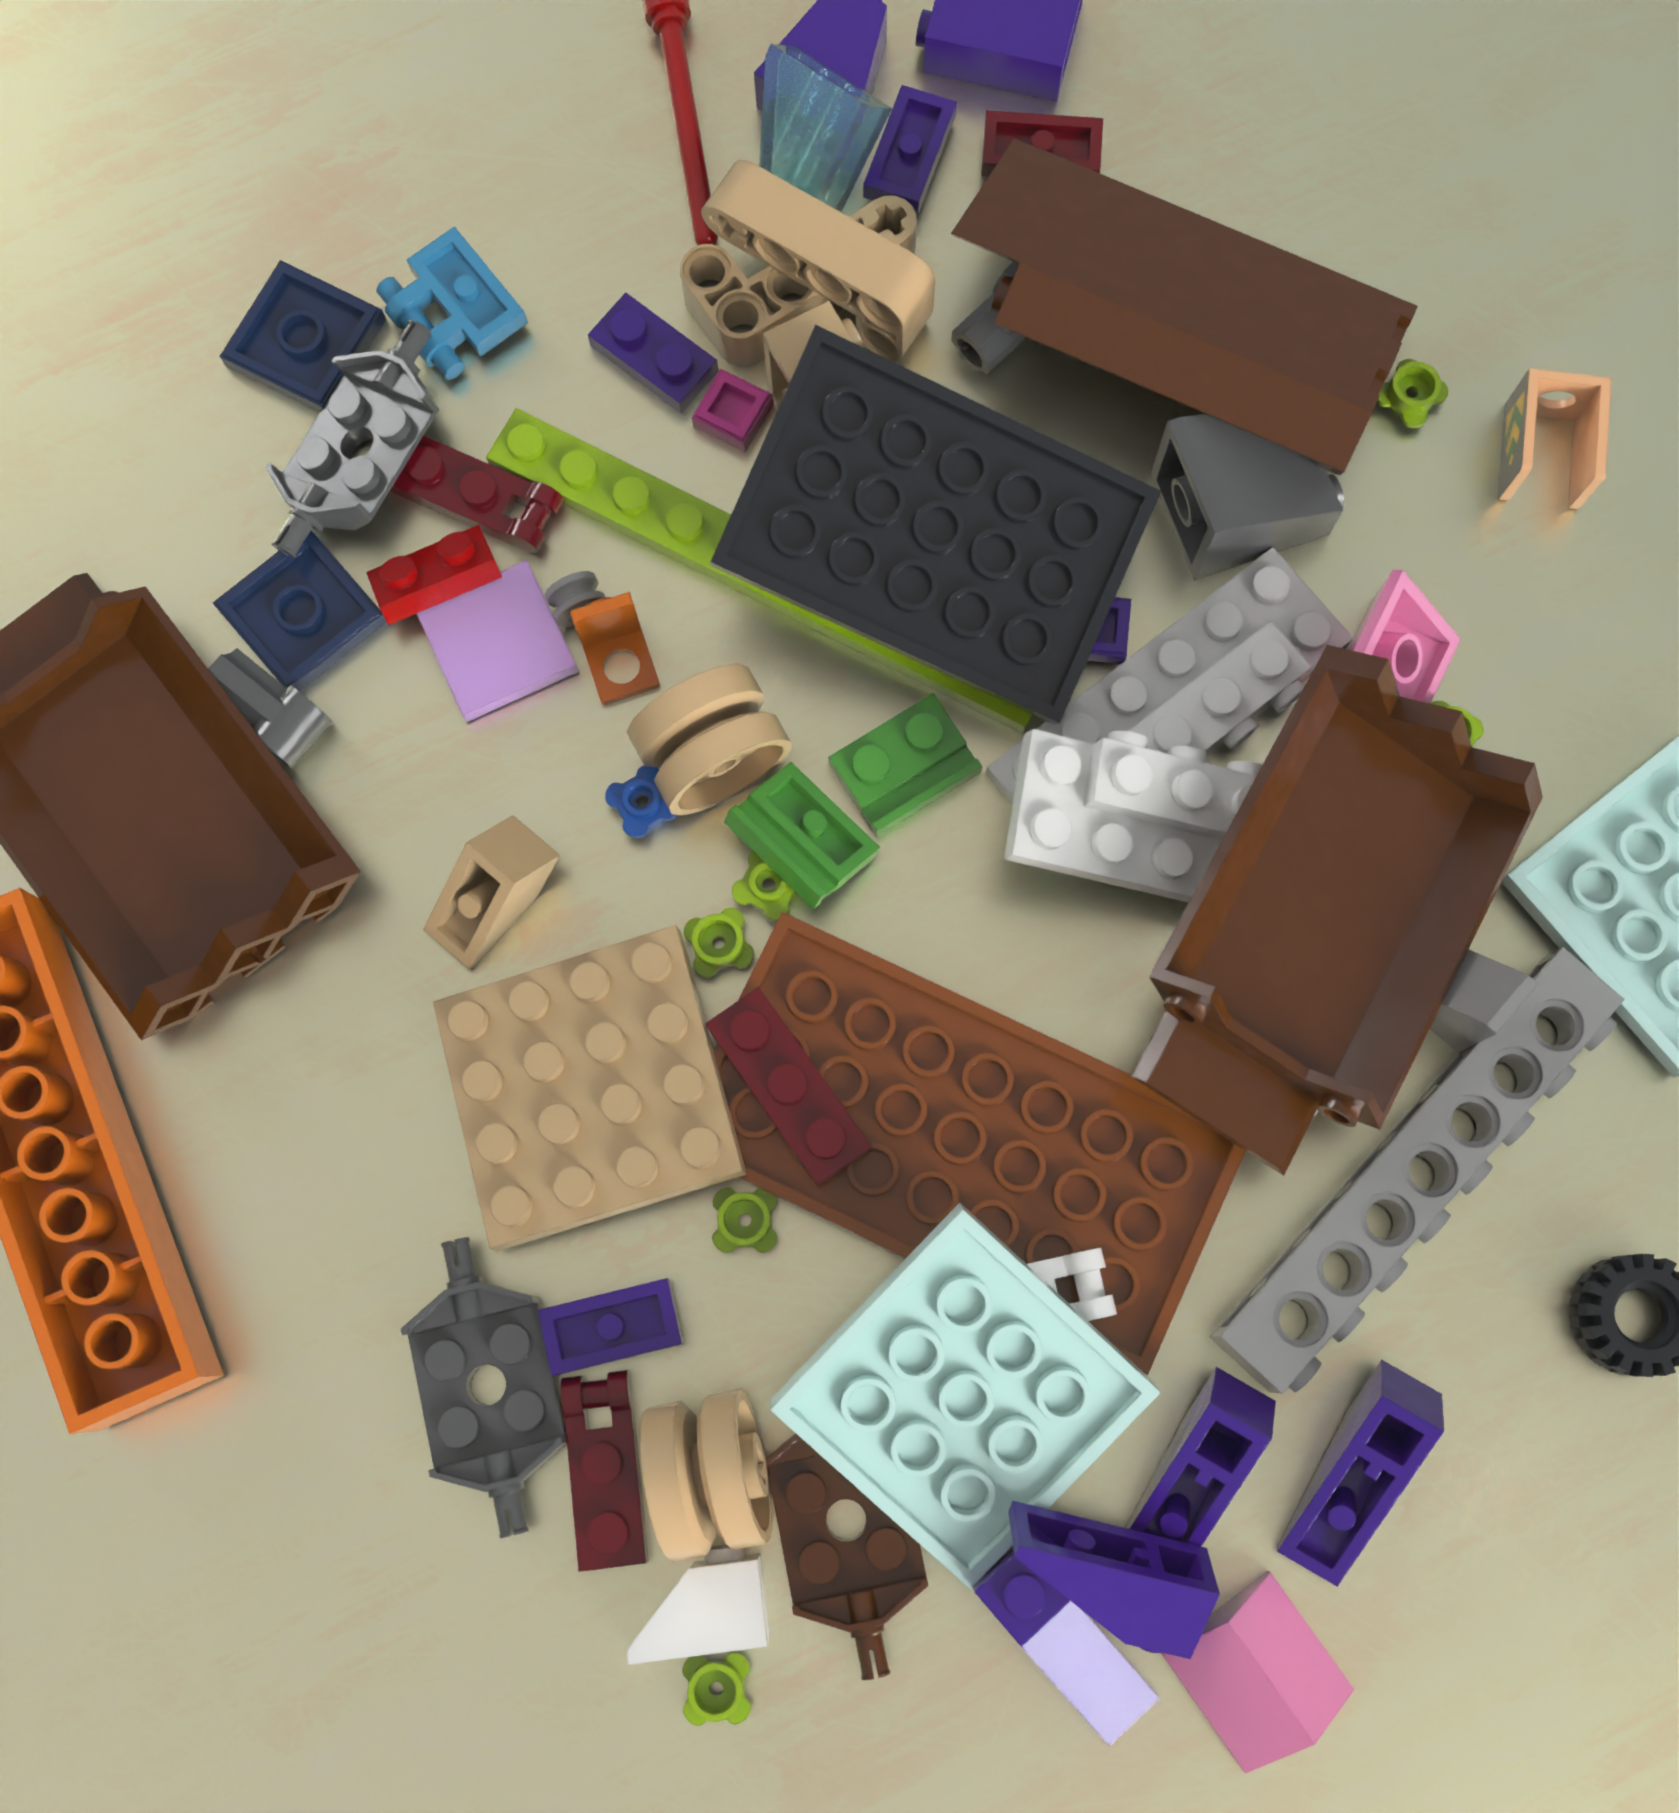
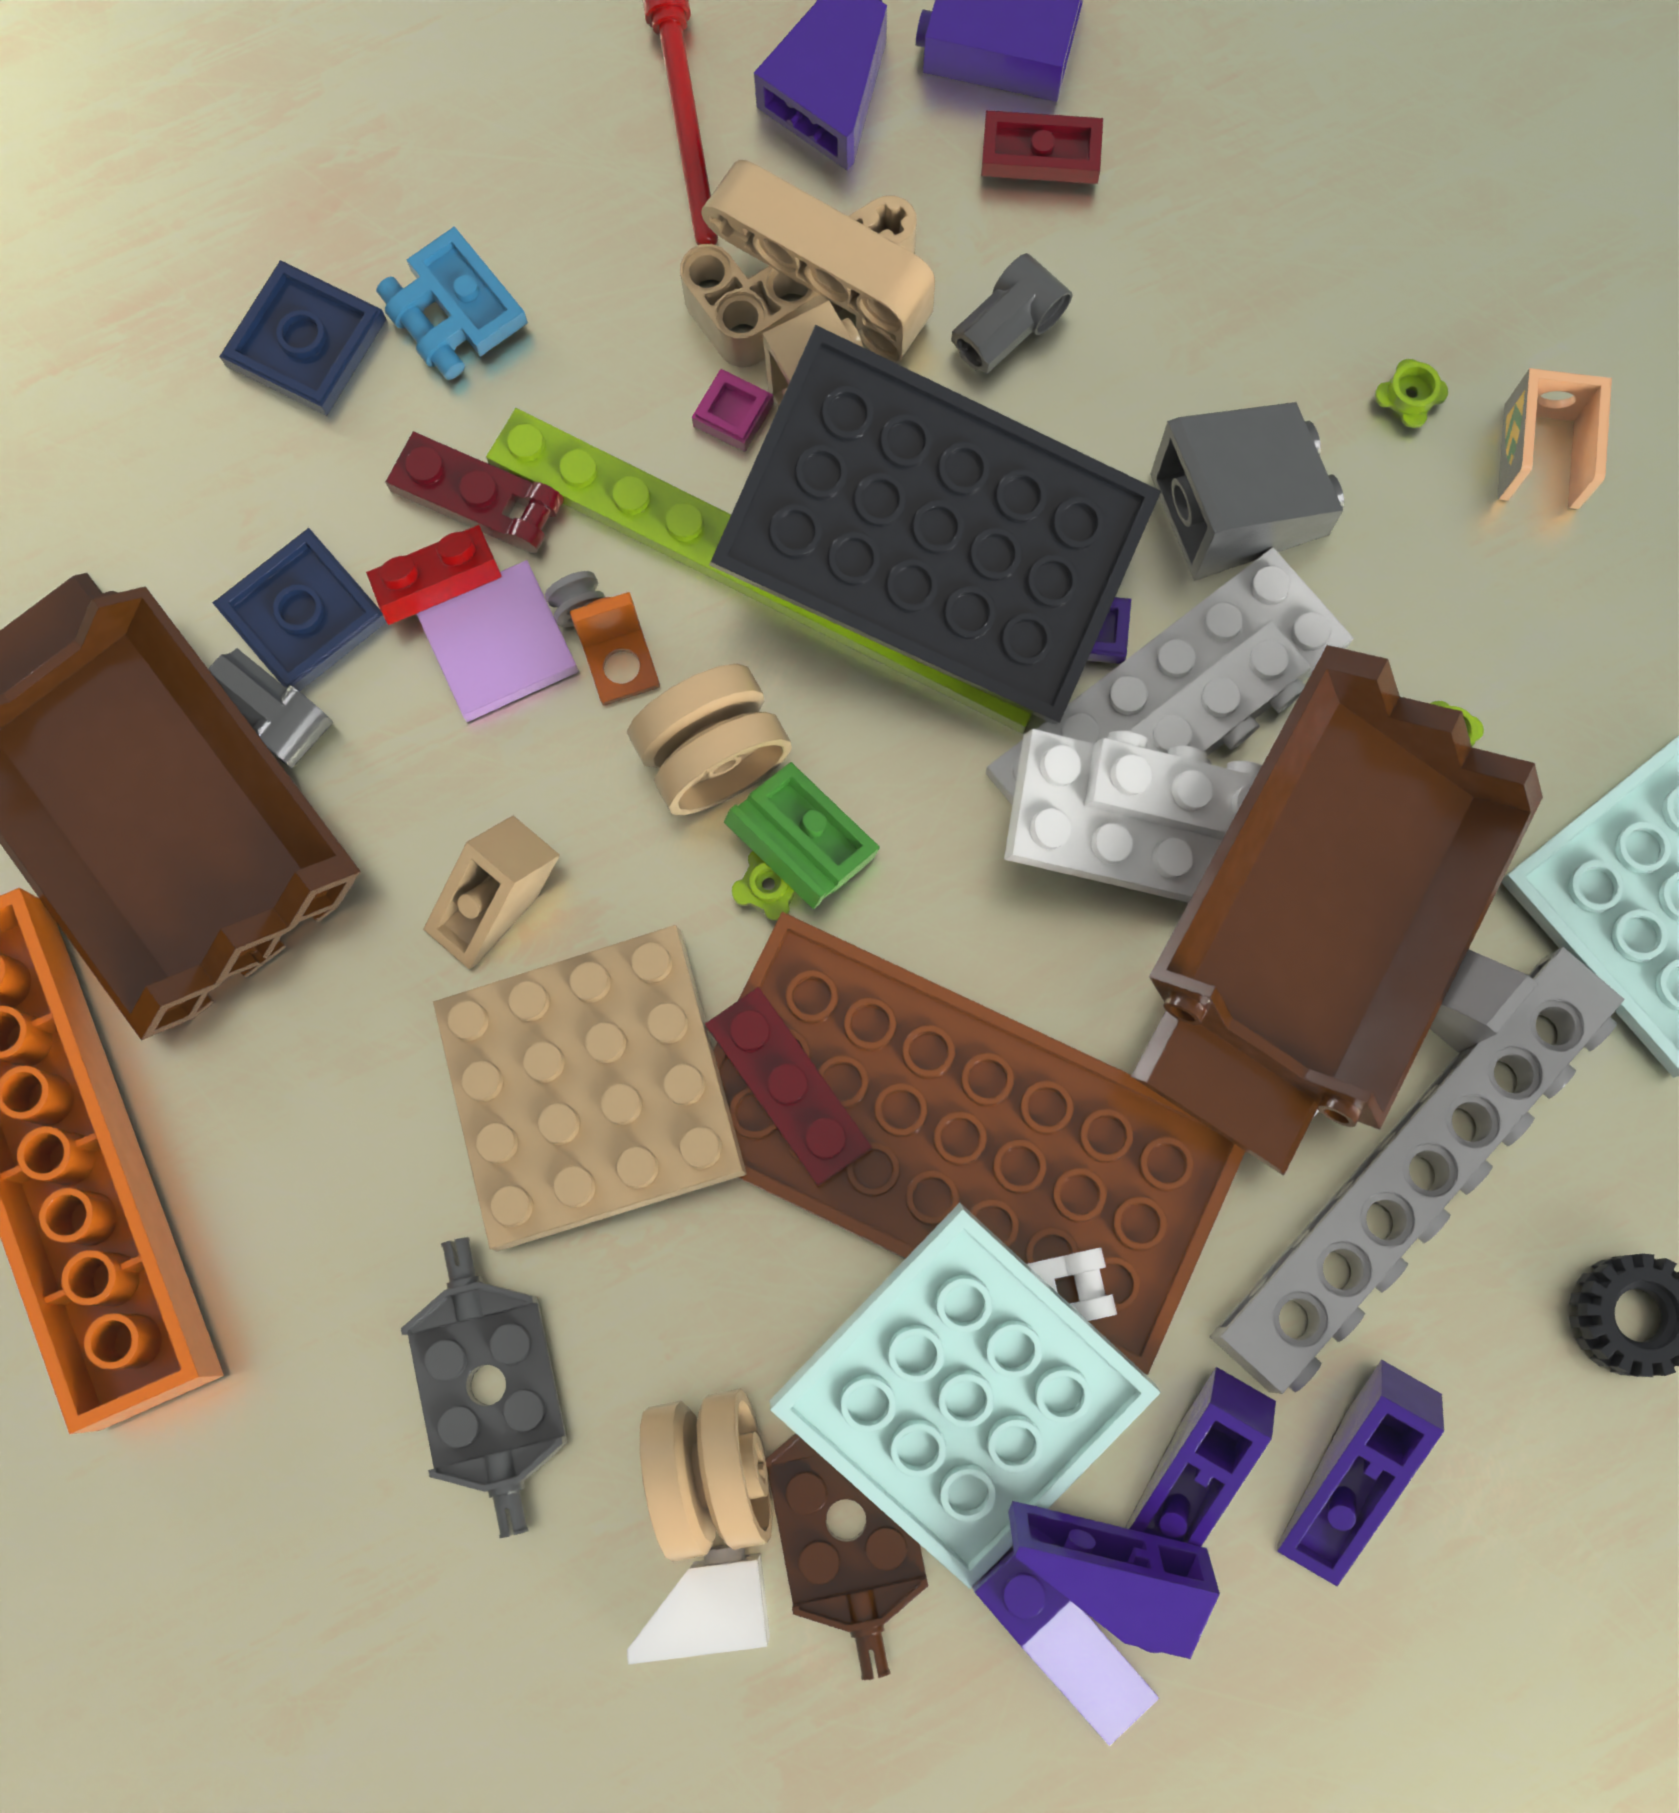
plate [265,320,439,559] -> none
dark purple plate [538,1278,684,1376] -> none
dark red plate [560,1370,649,1572] -> none
dark purple plate [588,292,719,414] -> none
blue plate [605,766,677,838] -> none
lime plate [682,1652,751,1726] -> none
lime plate [683,908,754,978] -> none
lime plate [712,1187,777,1253] -> none
clear light blue slope [759,44,892,212] -> none
bright green plate [828,693,982,837] -> none
dark purple plate [863,85,957,214] -> none
reddish brown panel [951,138,1418,476] -> none
bright pink slope [1161,1571,1354,1773] -> none
bright pink slope [1348,570,1460,703] -> none

